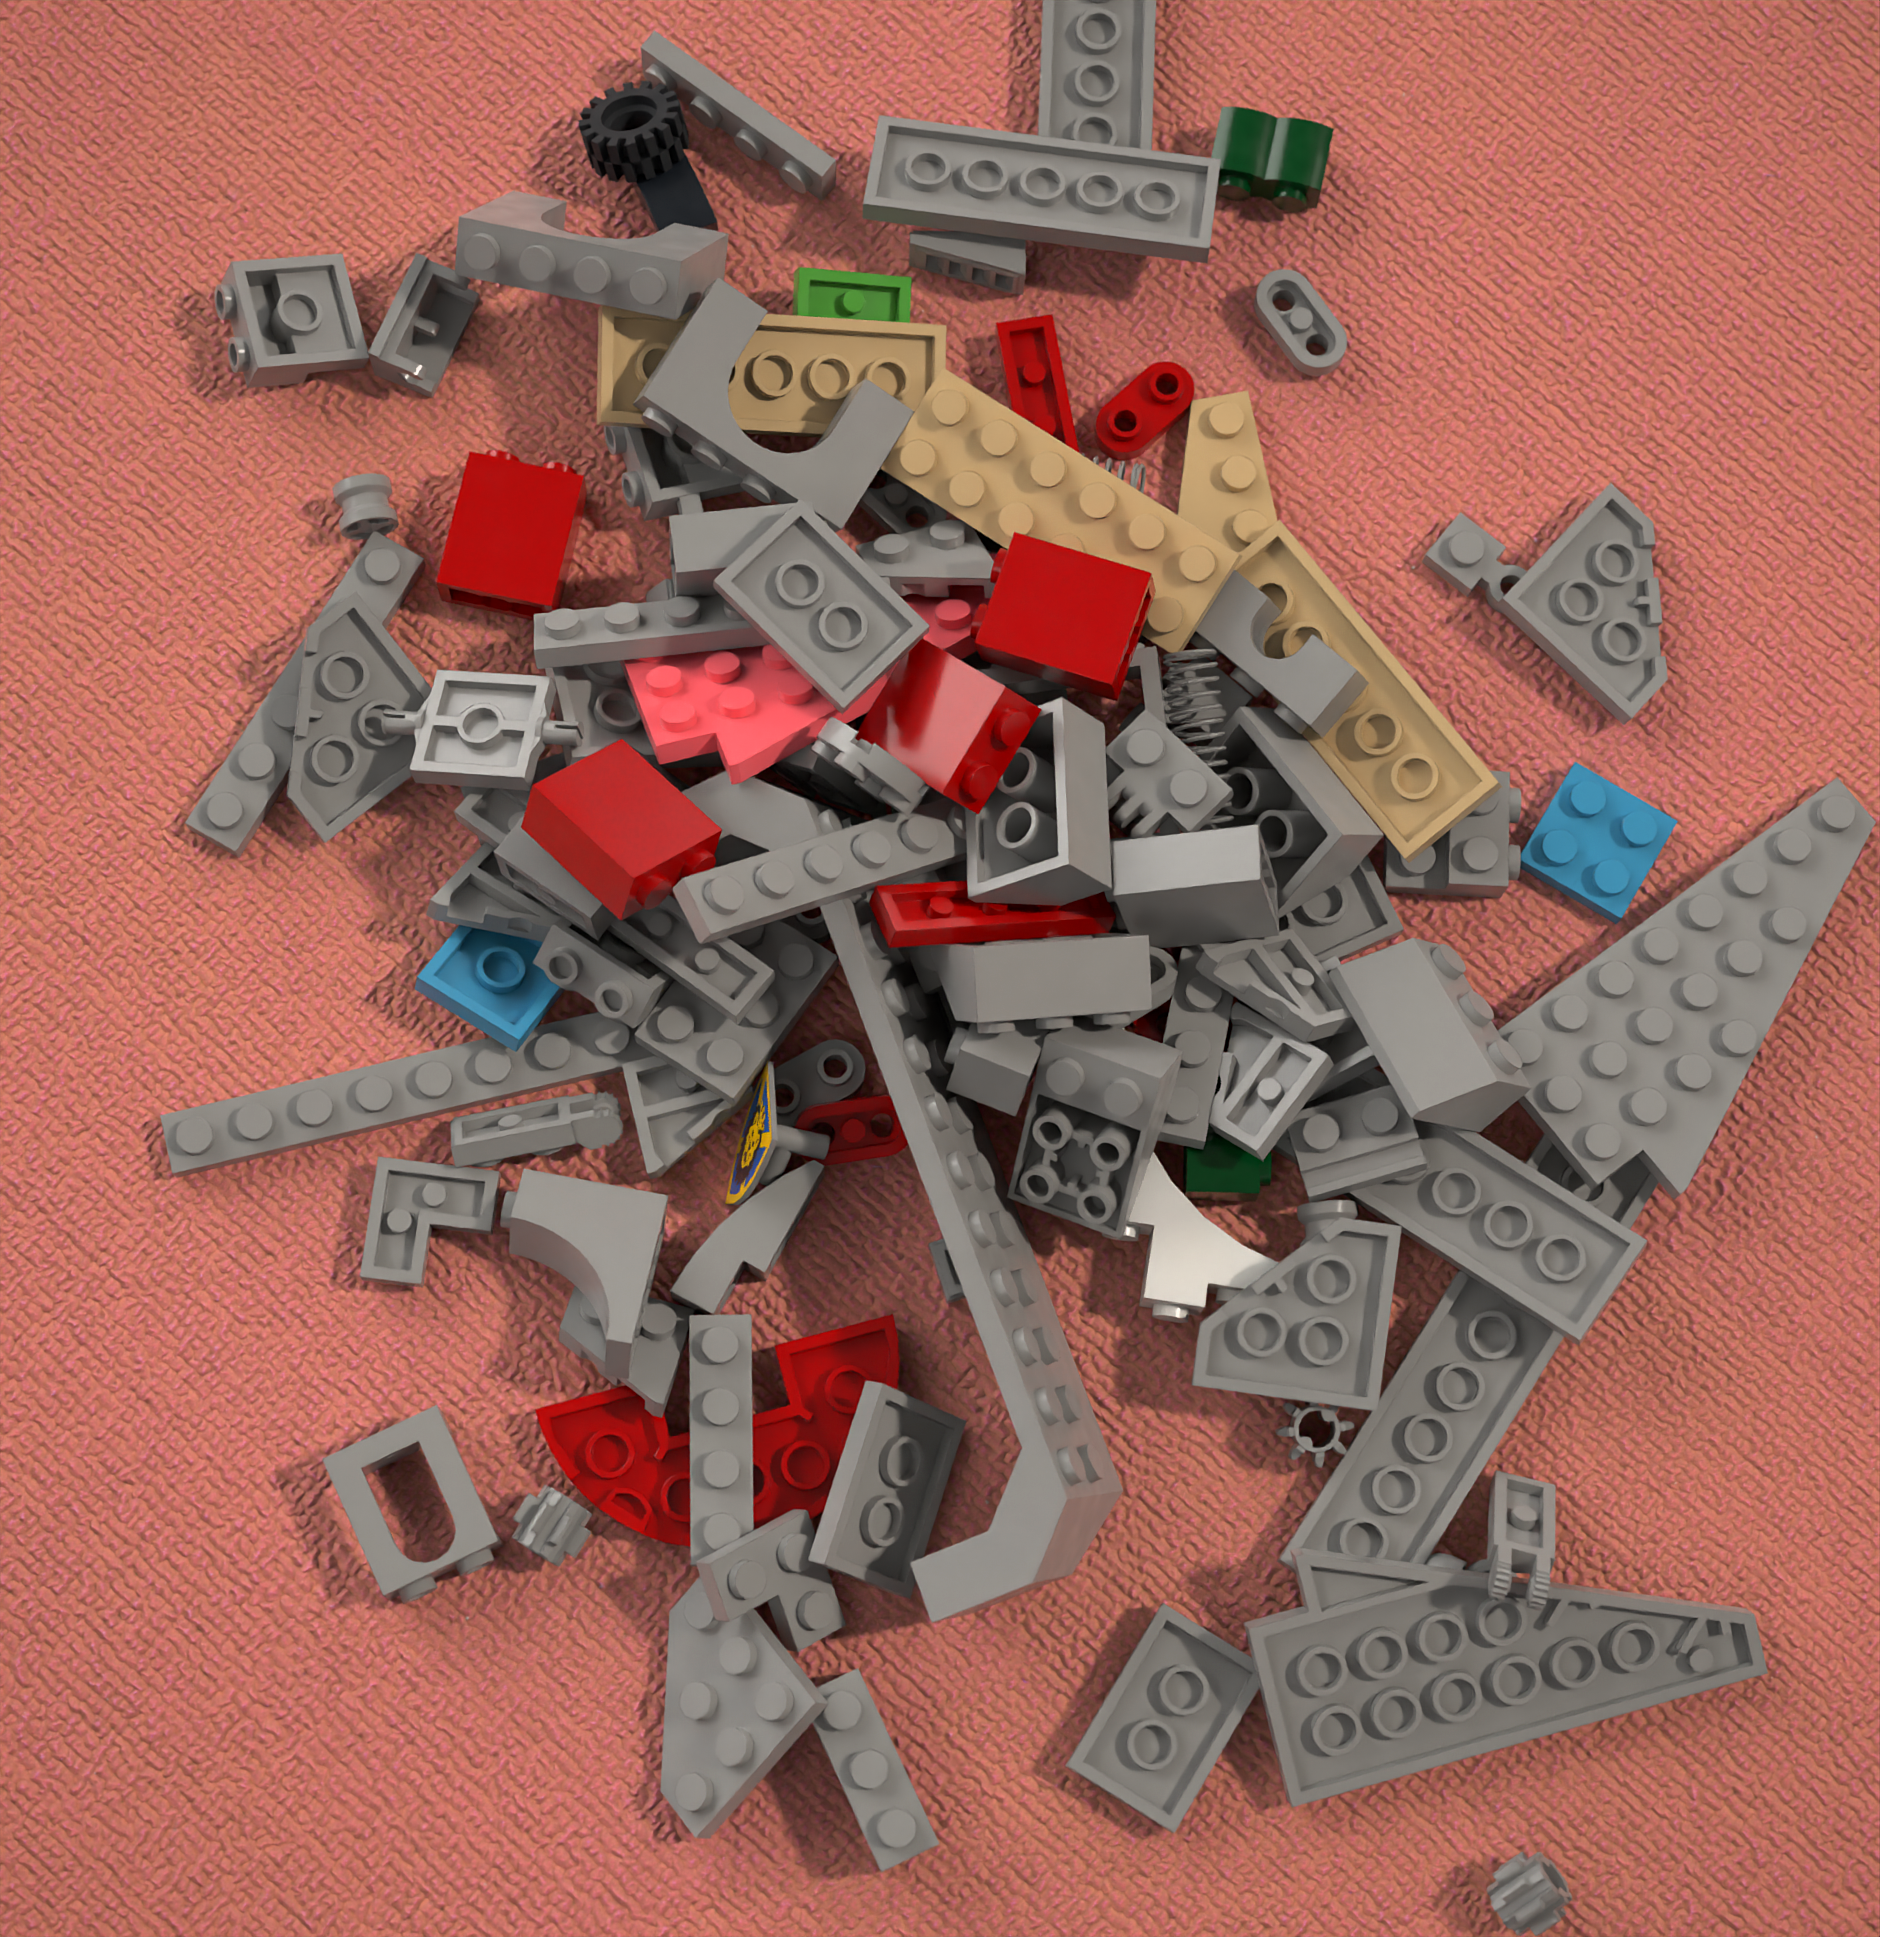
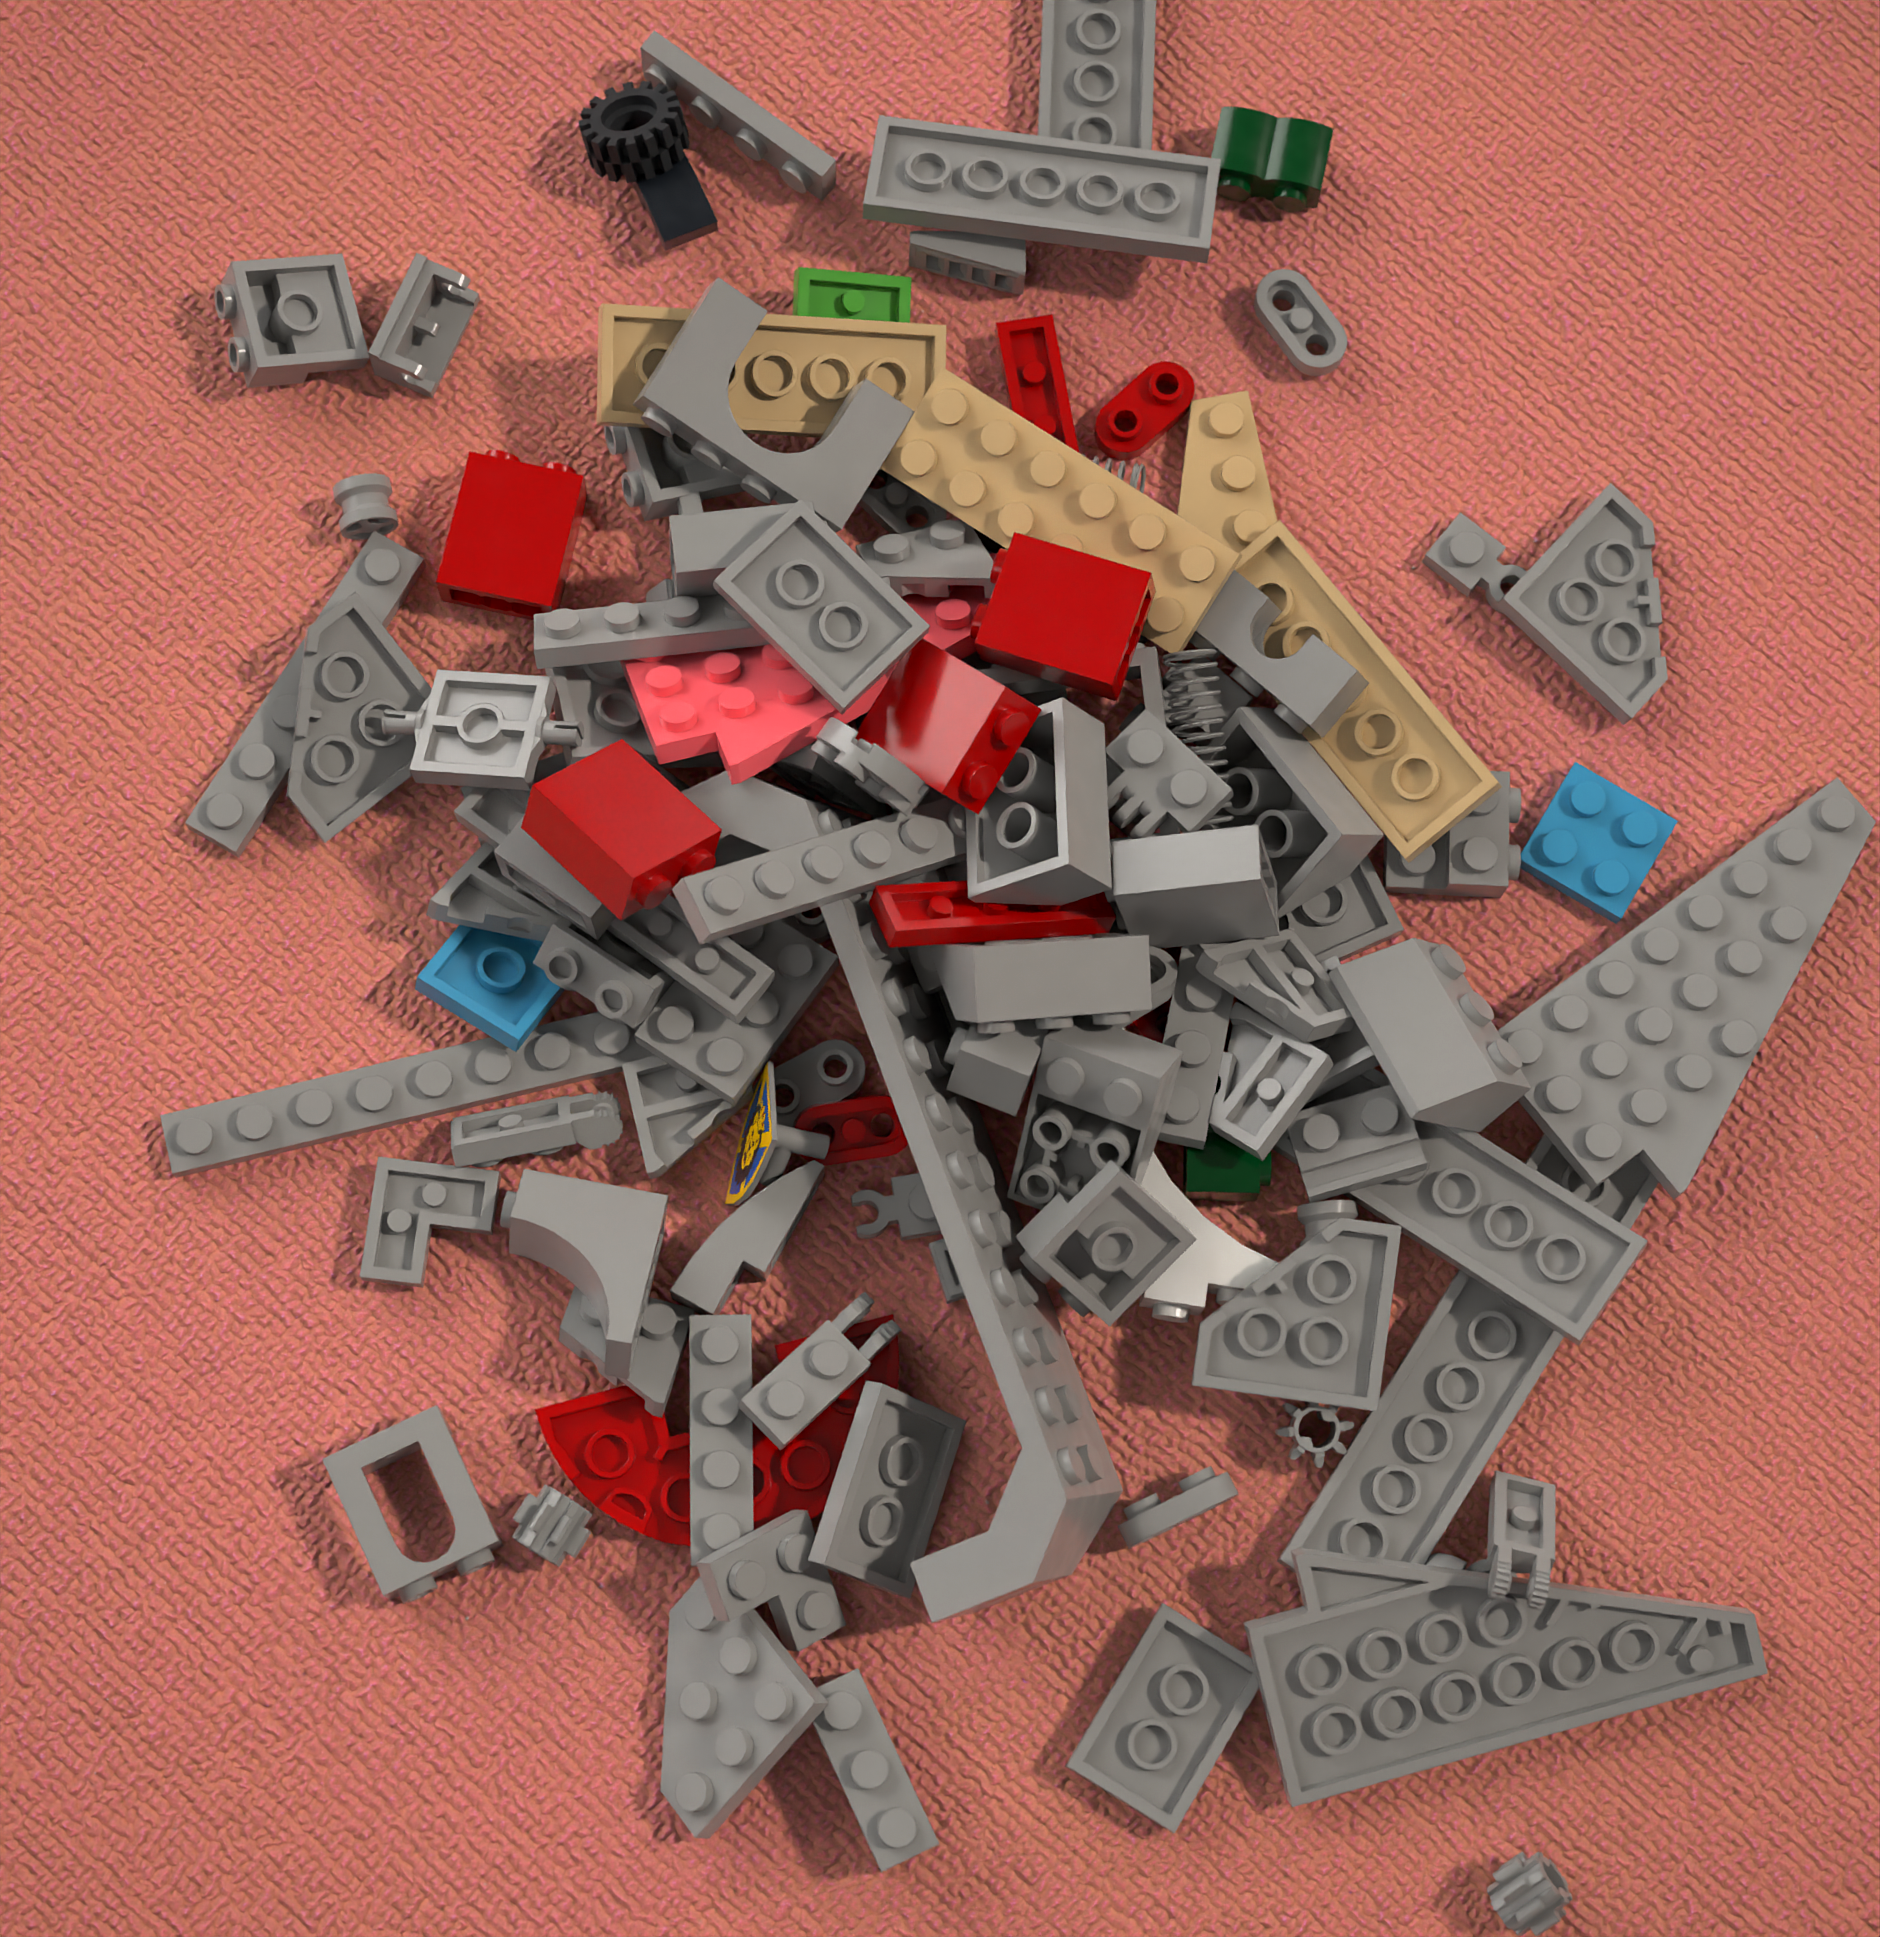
light grey arch [455,191,729,320] -> none
none -> light grey hinge [737,1292,901,1451]
none -> light grey plate [851,1173,942,1241]
none -> light grey plate [1015,1159,1197,1326]
none -> light grey plate [1118,1466,1239,1549]

